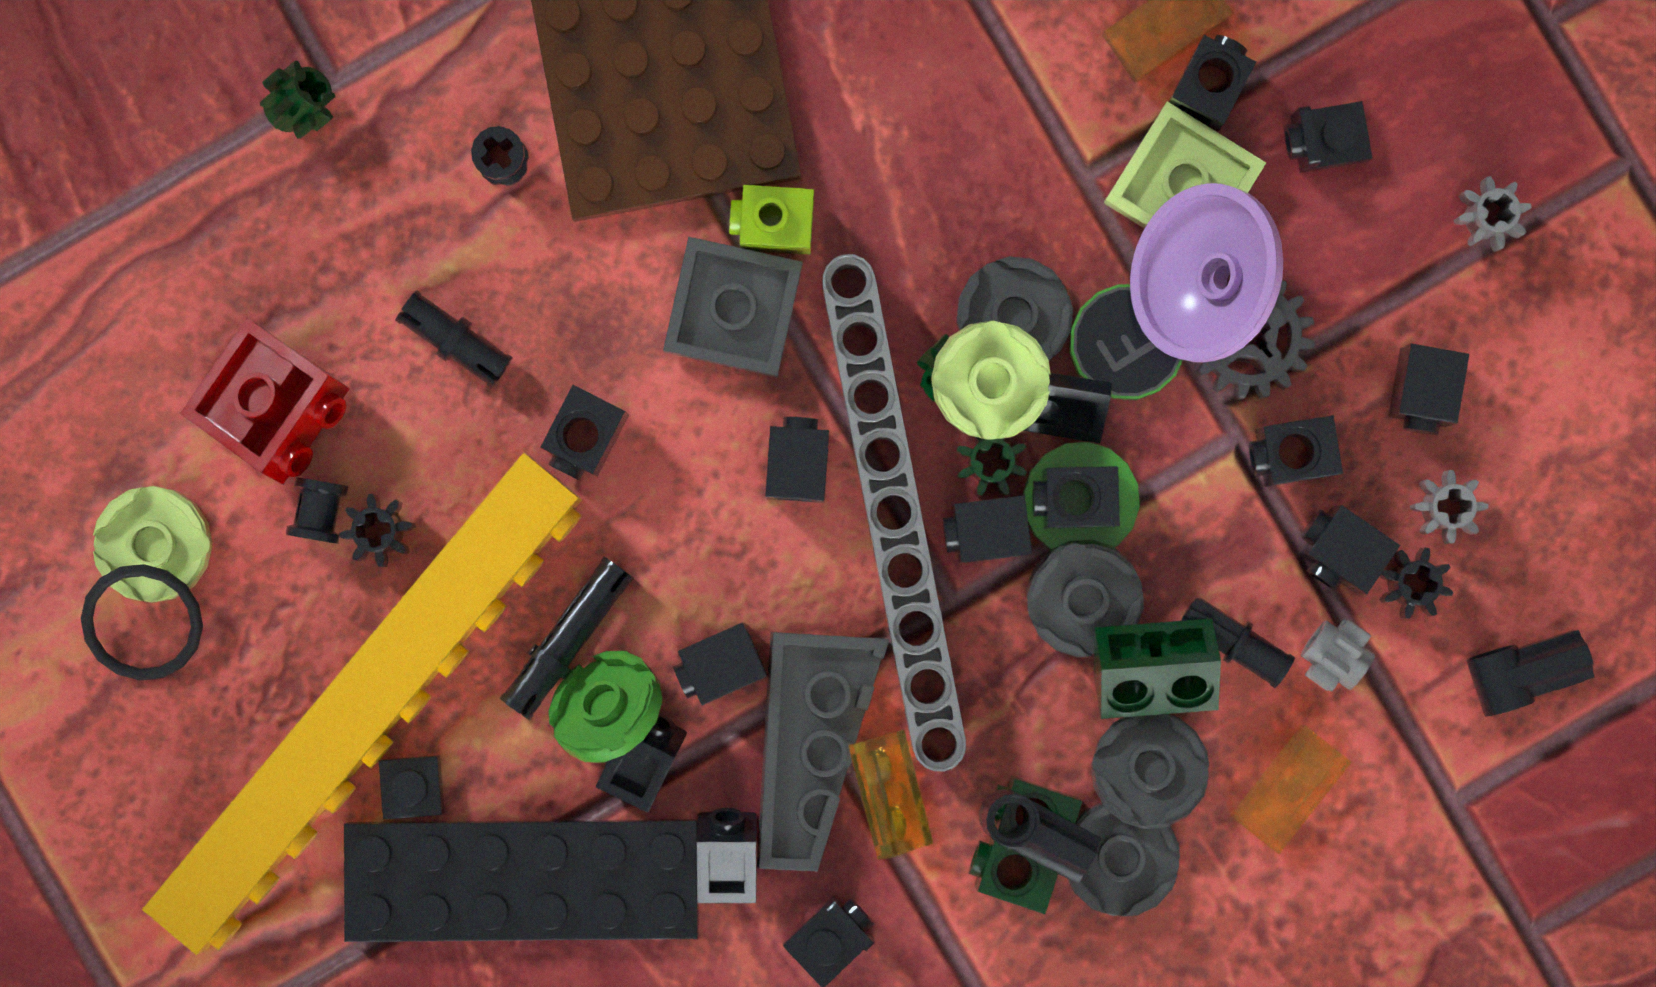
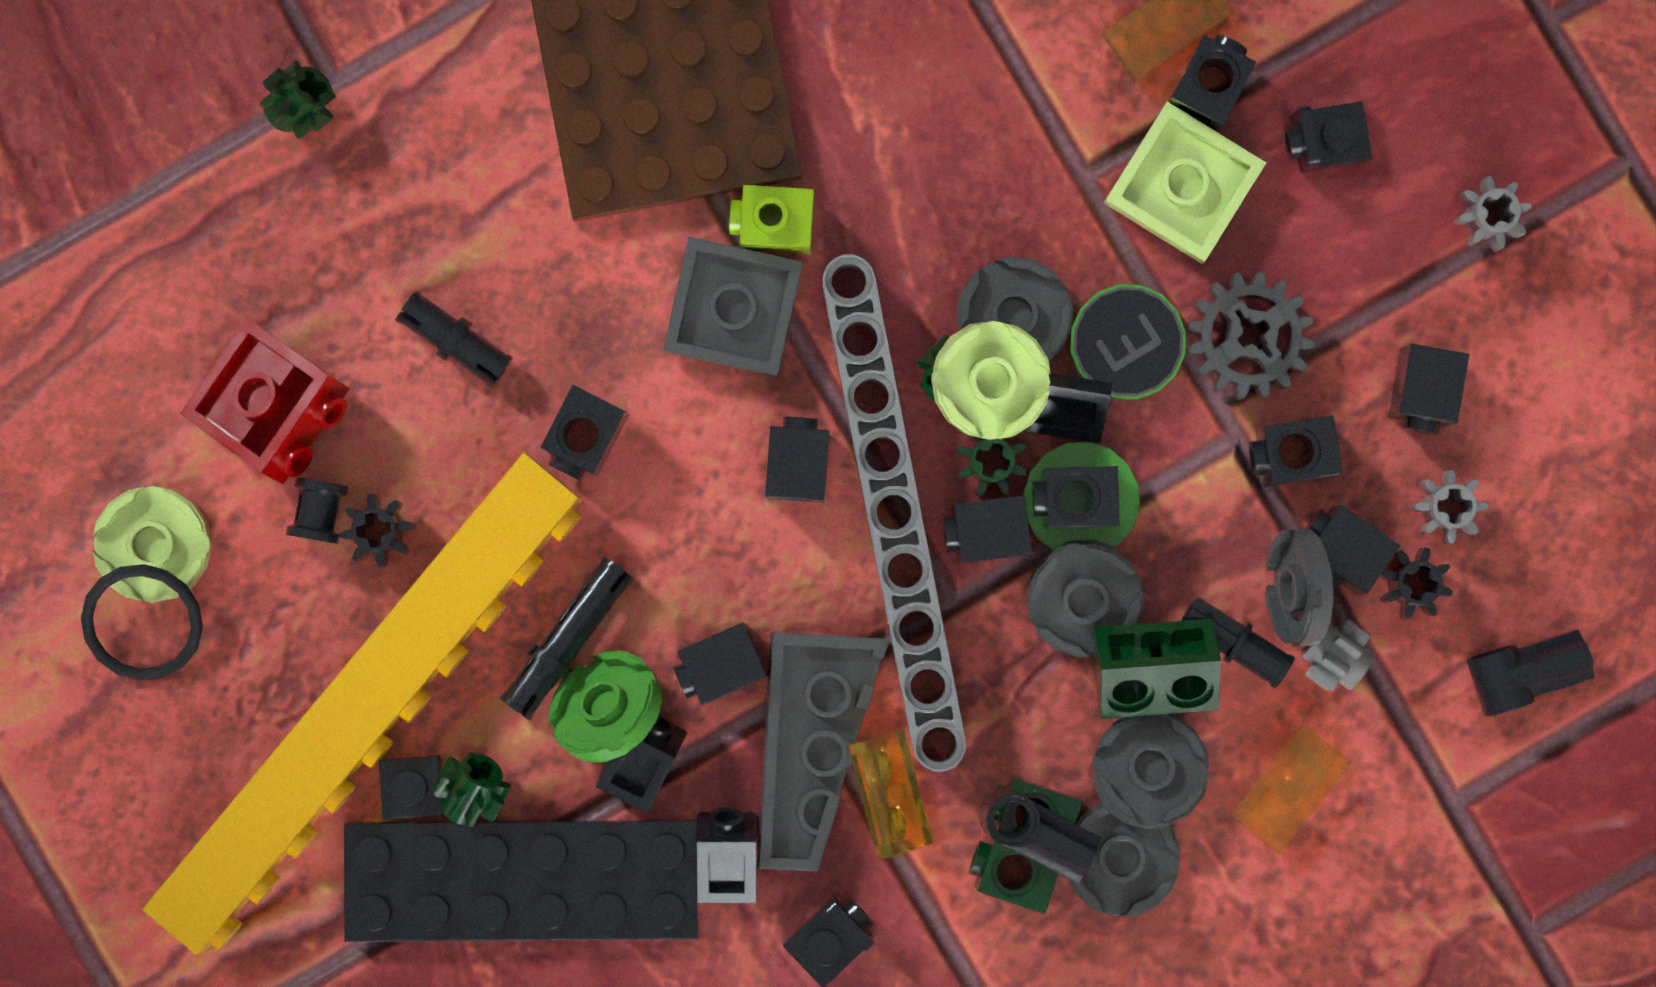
black bush [471,126,529,186] -> none
lavender dish [1130,183,1283,362] -> none
none -> dark green gear [432,752,511,827]
none -> dark grey tile [1265,529,1334,646]

